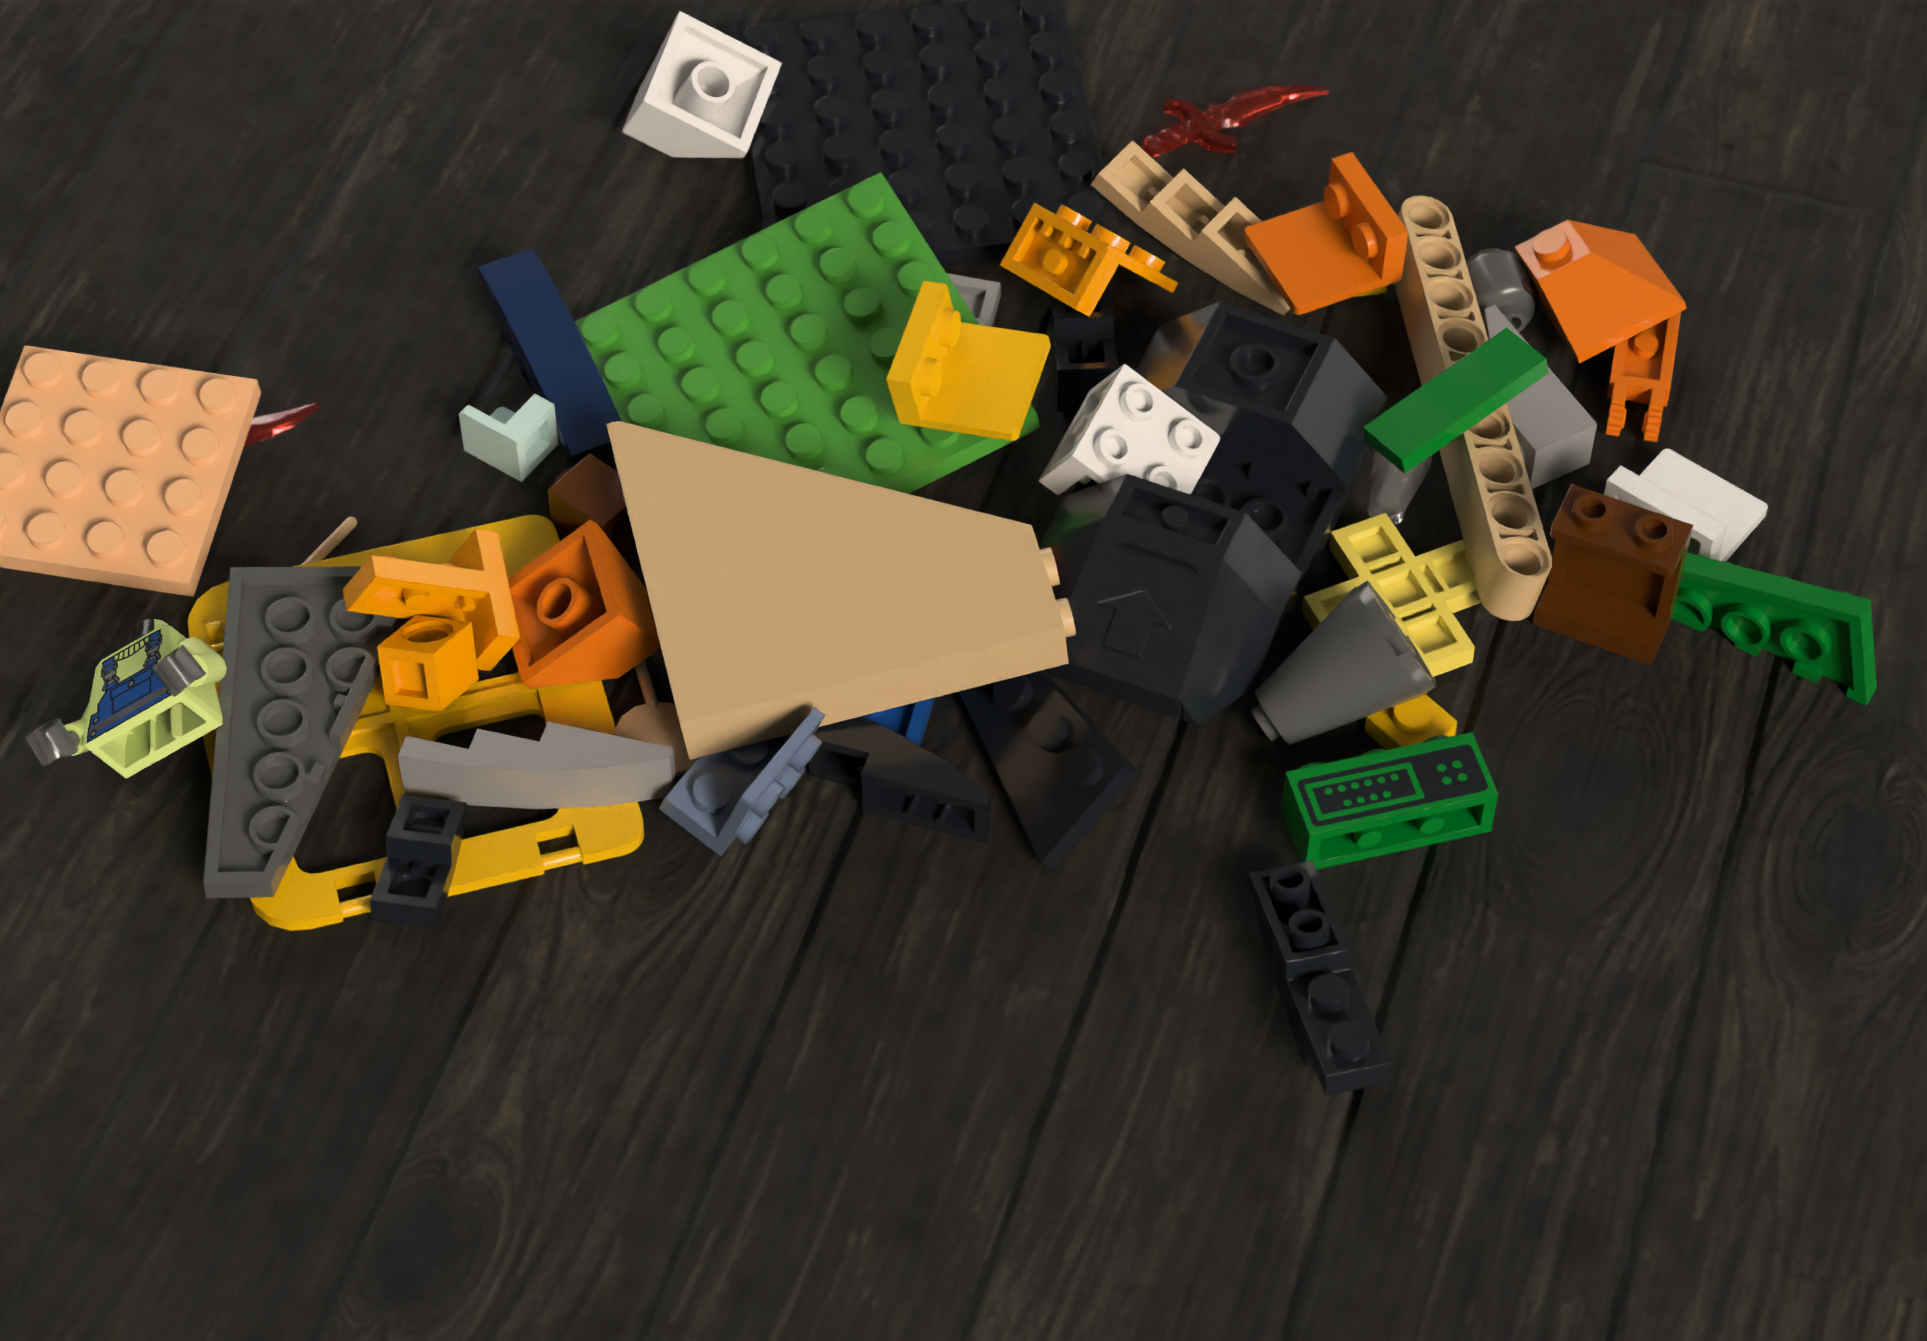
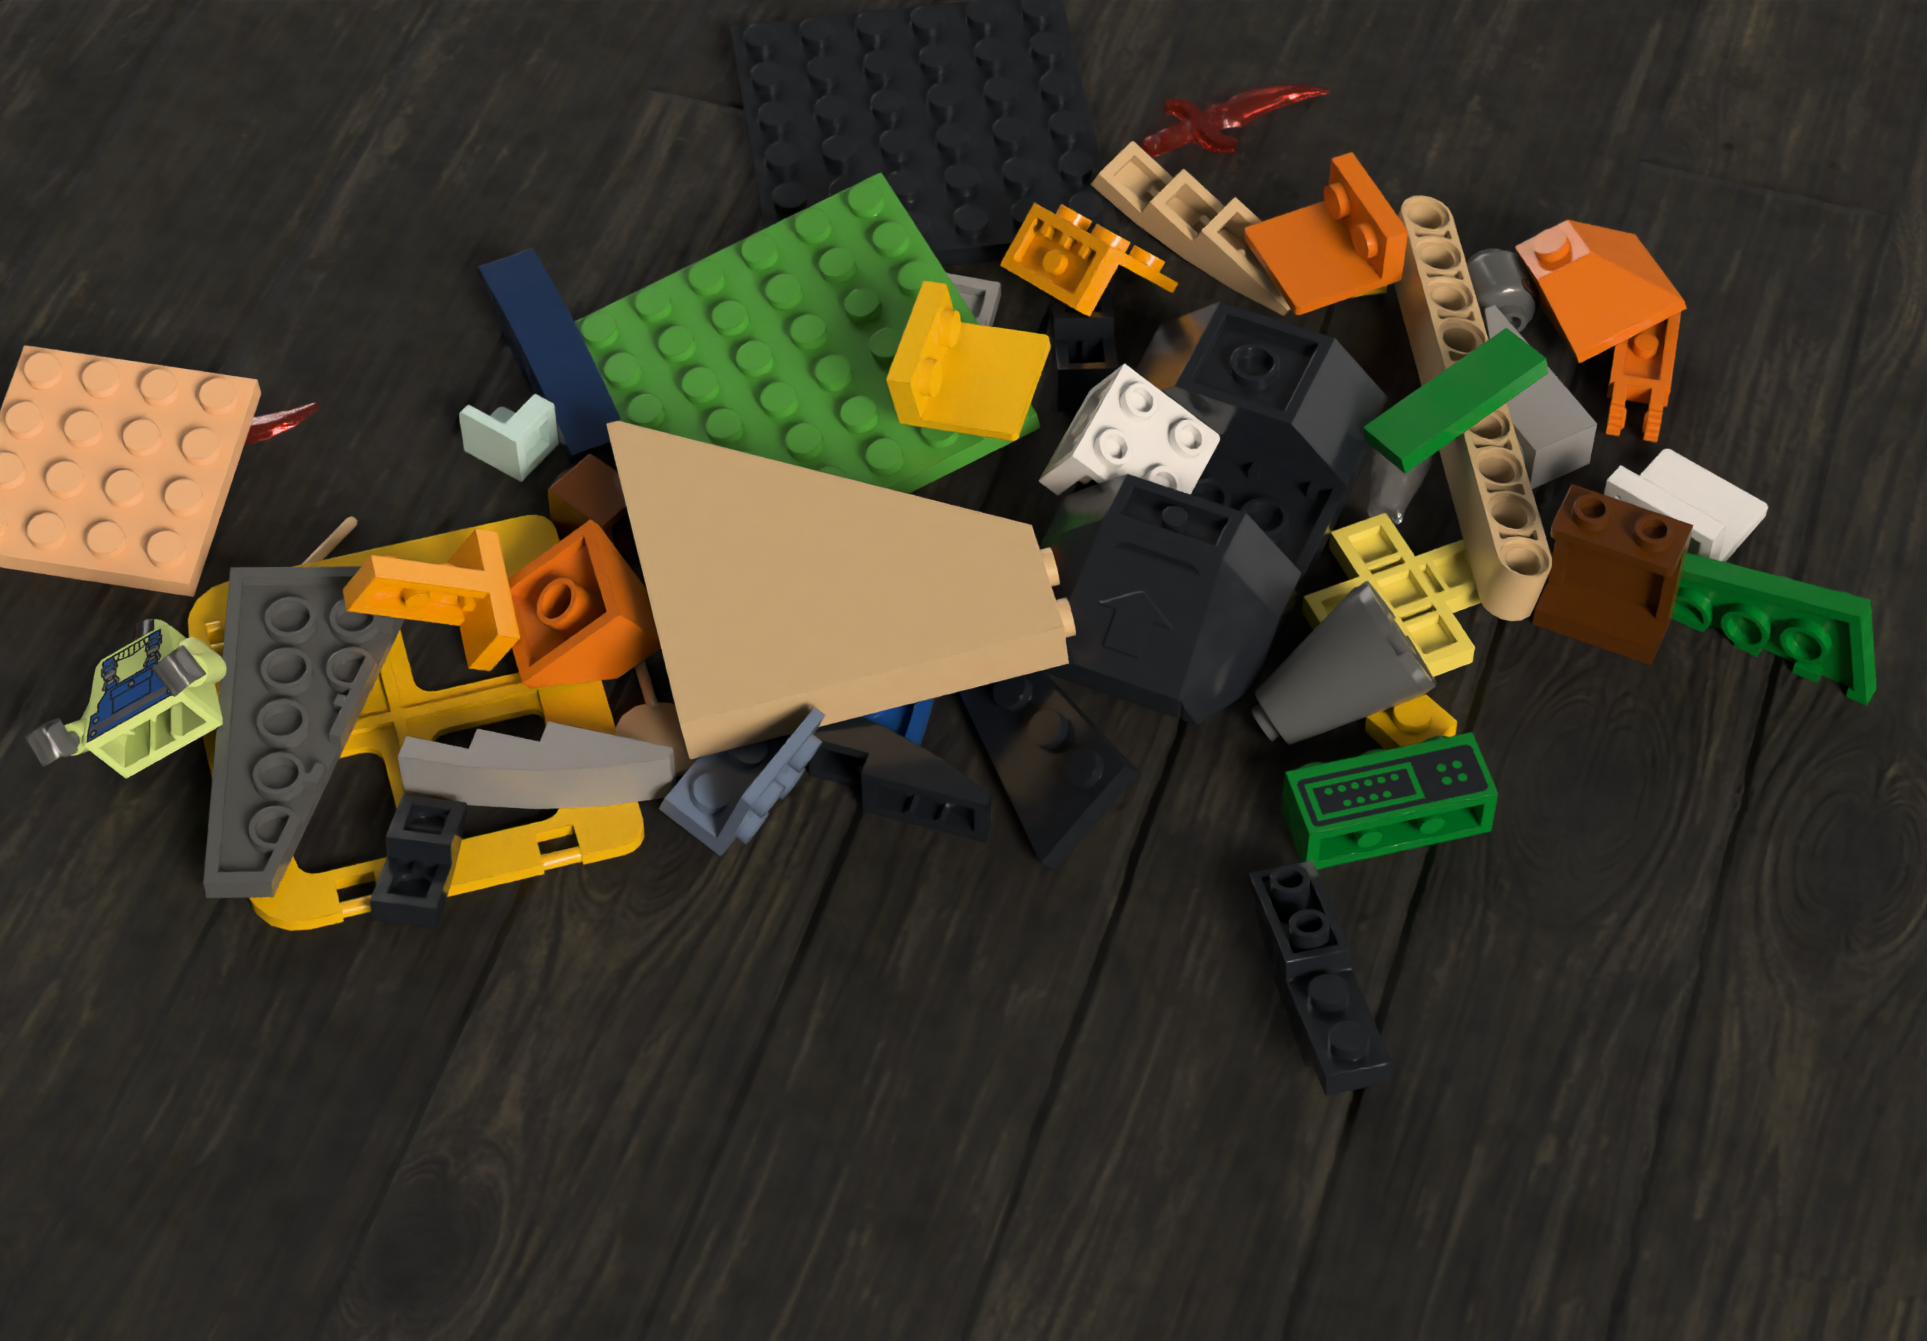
light orange brick [377,615,479,712] -> none
white slope [622,11,782,158] -> none

